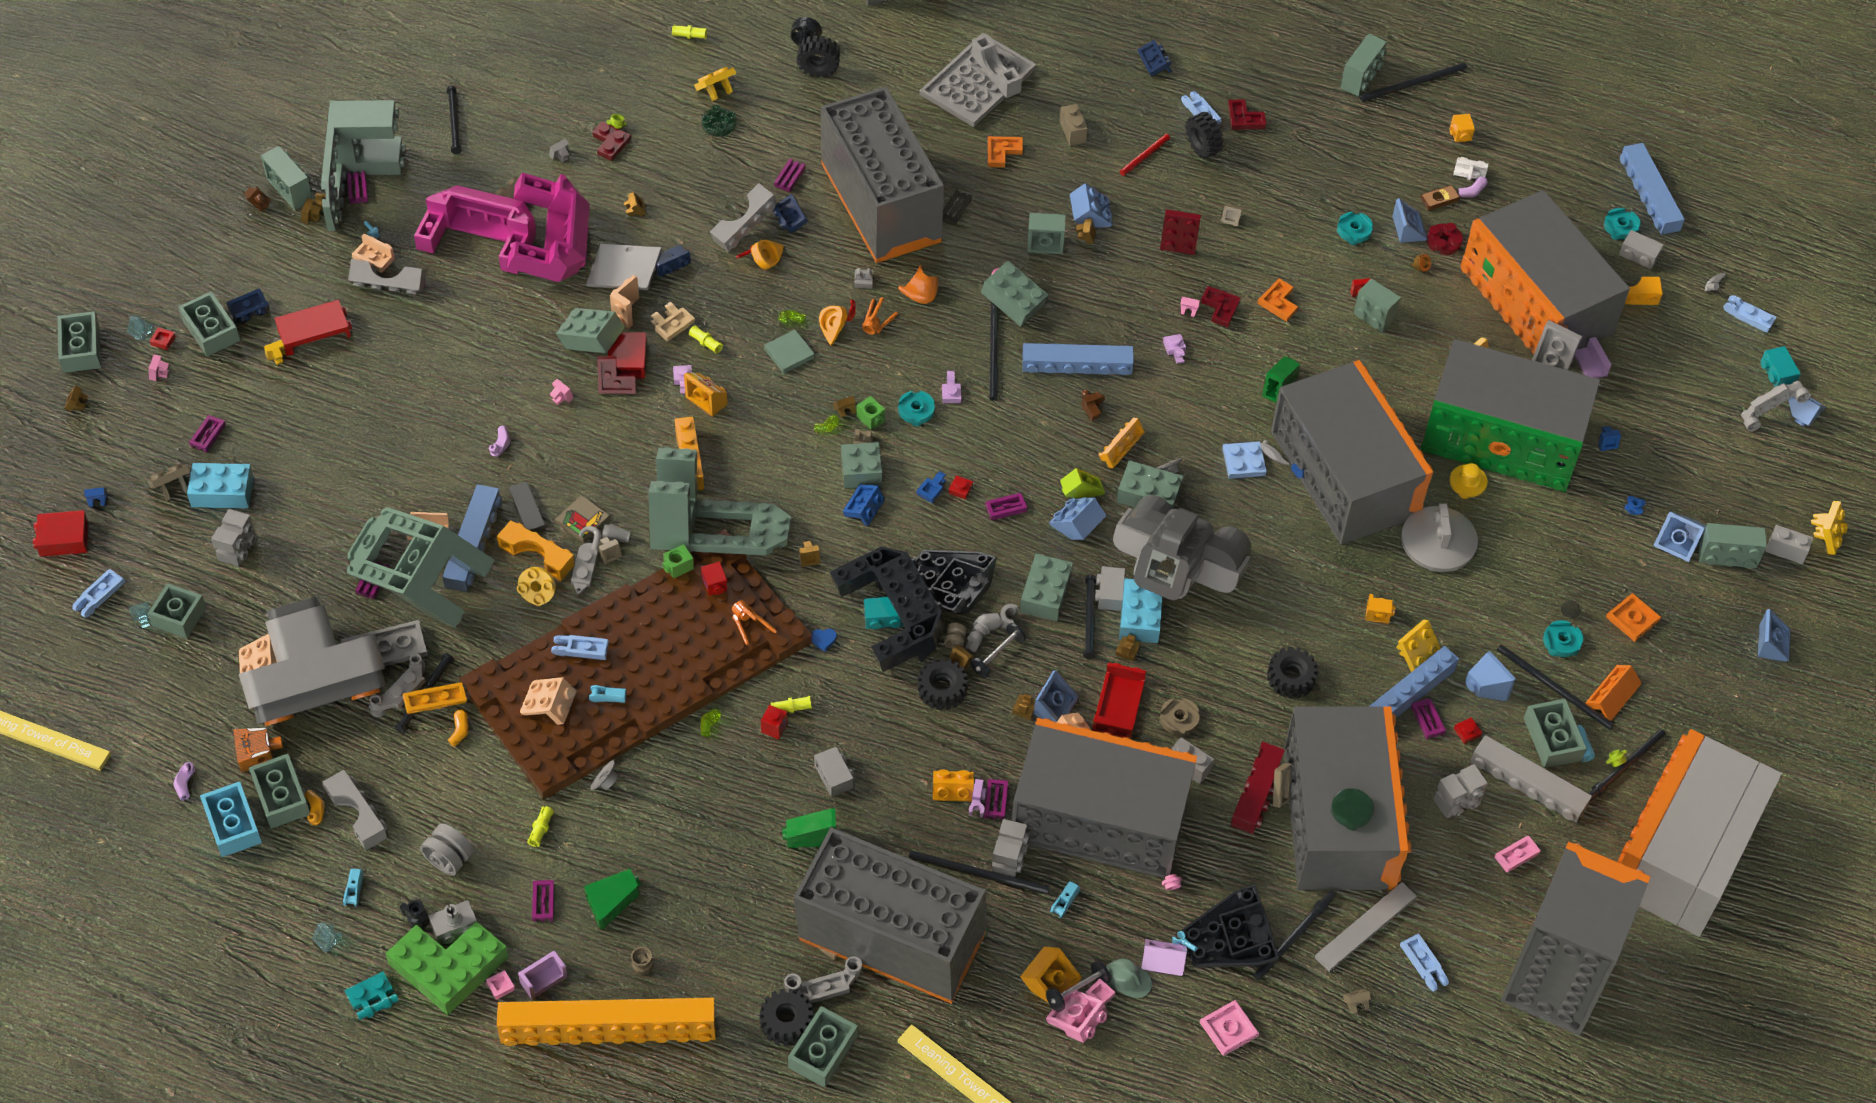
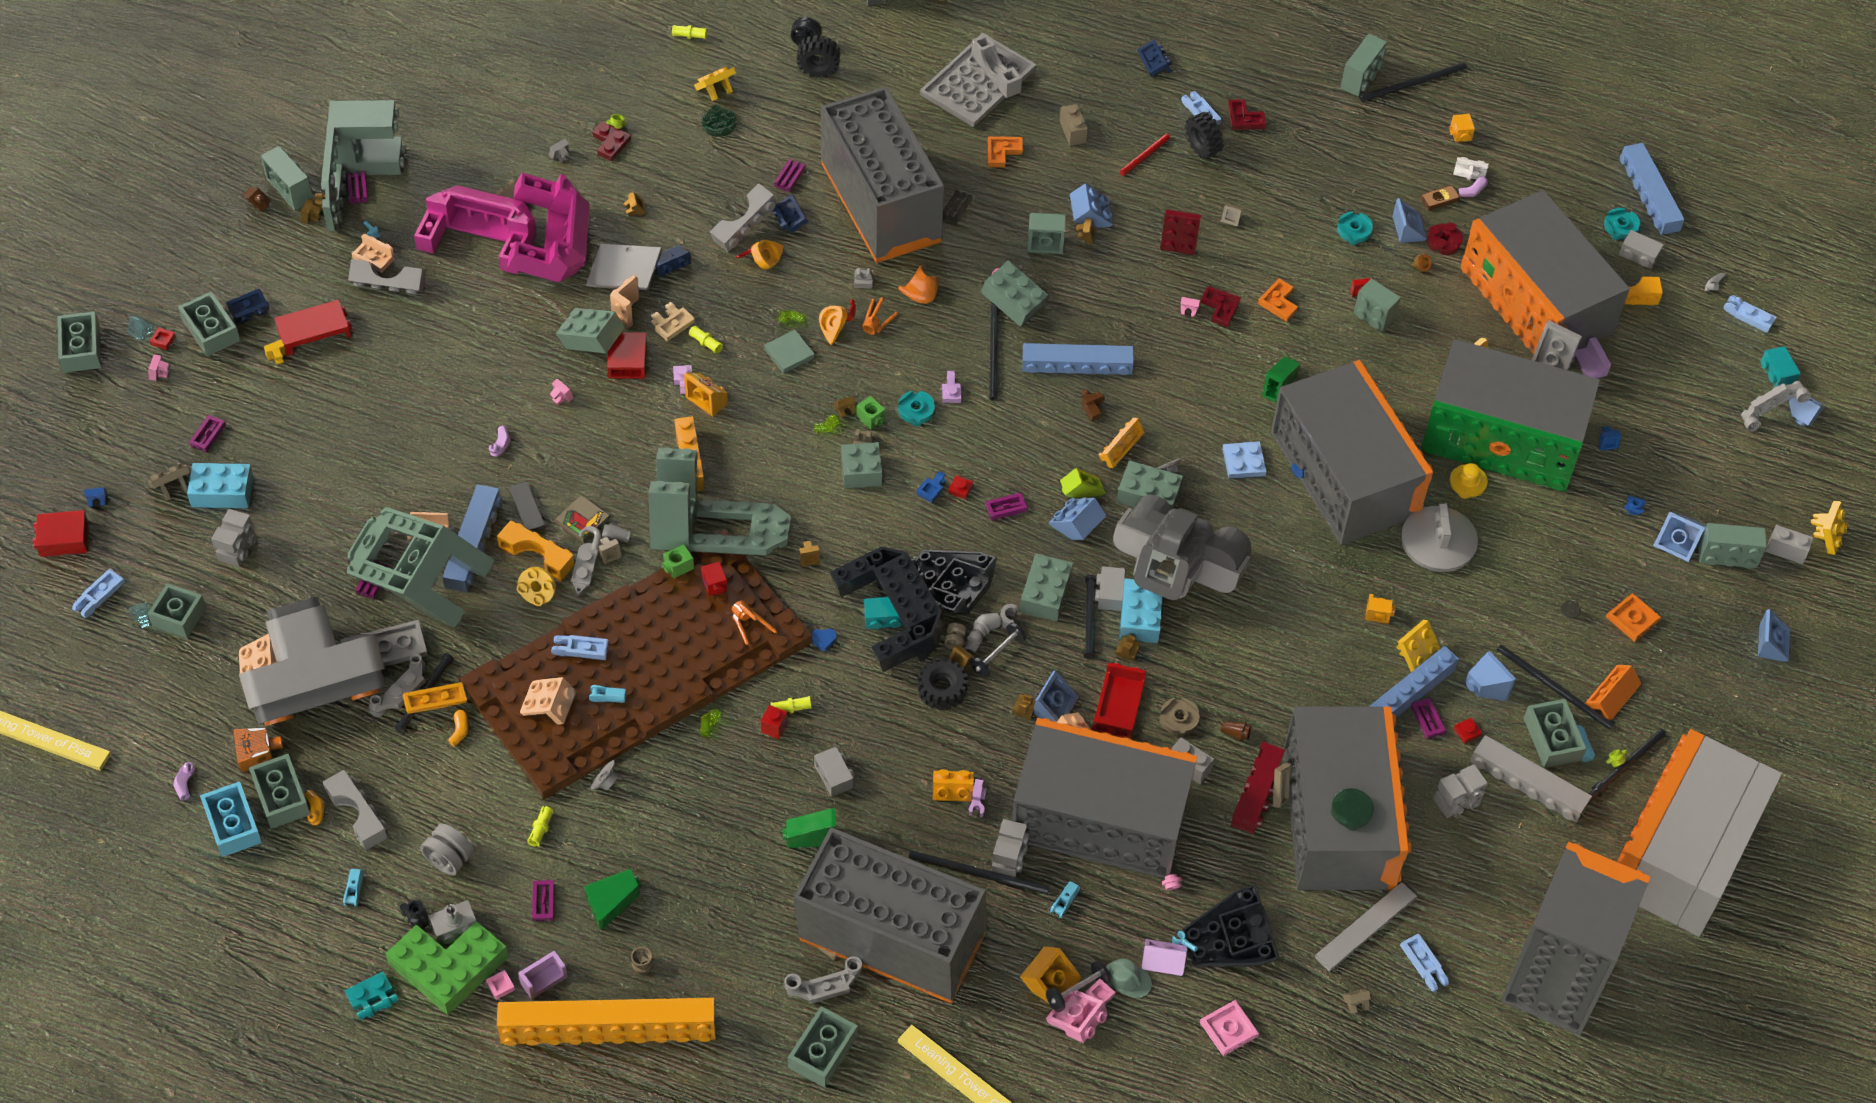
pearl gold tile [64,386,88,412] -> none
clear light blue tile [312,922,342,952] -> none
black bar [446,86,461,154] -> none
dark red plate [597,356,636,394] -> none
black tyre [760,988,813,1046] -> none
blue bracket [842,484,885,526] -> none
magenta tile [984,779,1008,820] -> none
lavender plate [1163,334,1186,364] -> none
black bar [1253,890,1336,981] -> none
light grey bar [1260,440,1290,466] -> none
black tyre [1267,647,1319,699] -> none
bright pink plate [1495,835,1541,873] -> none
teal plate [1543,620,1583,657] -> none
none -> reddish brown cone [1221,721,1252,741]

